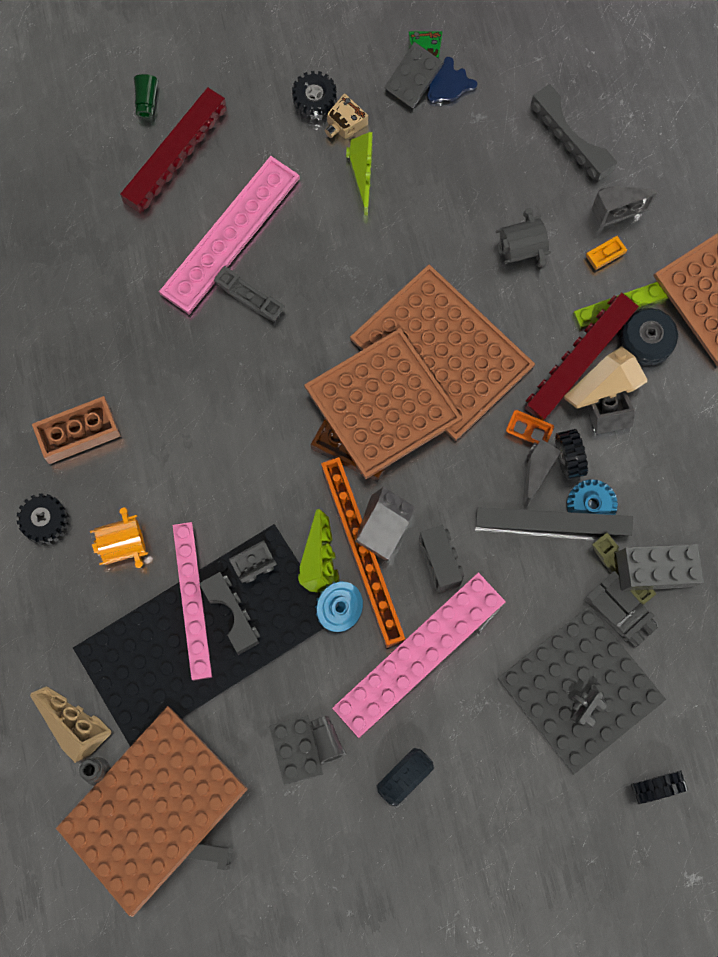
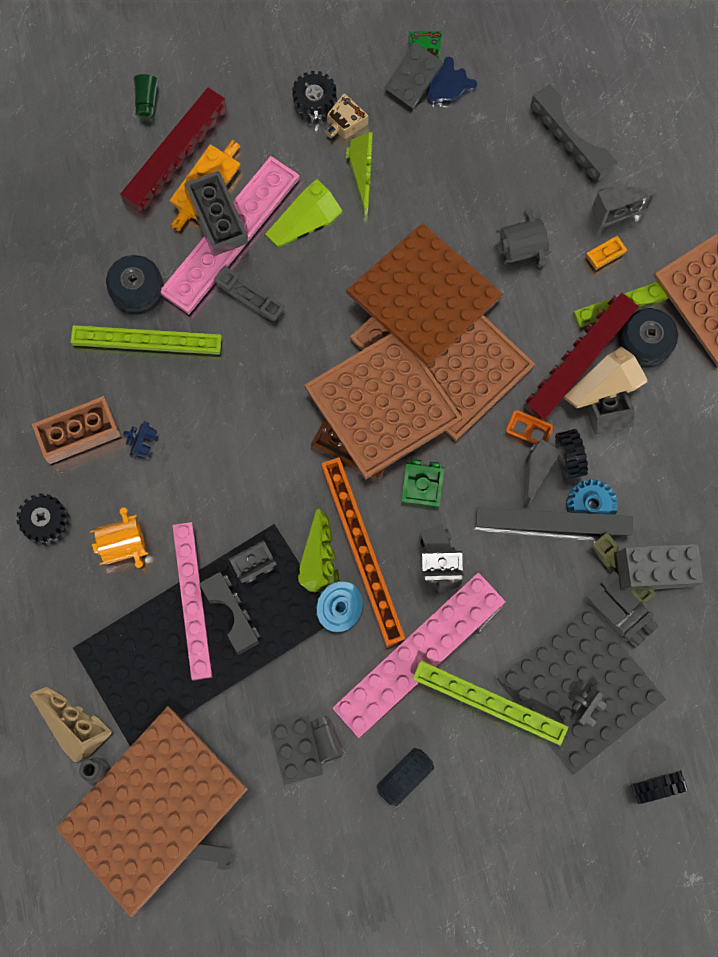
flat silver slope [355,487,414,561] -> none
none -> lime plate [71,325,222,355]
none -> black wheel [106,255,163,312]
none -> dark blue hips [123,421,157,457]
none -> light orange plate [170,140,240,231]
none -> dark grey brick [185,171,248,257]
none -> lime wedge [265,179,343,247]
none -> dark orange plate [346,223,503,367]
none -> green plate [401,459,445,507]
none -> lime plate [412,660,569,746]
none -> bracket [422,551,464,583]

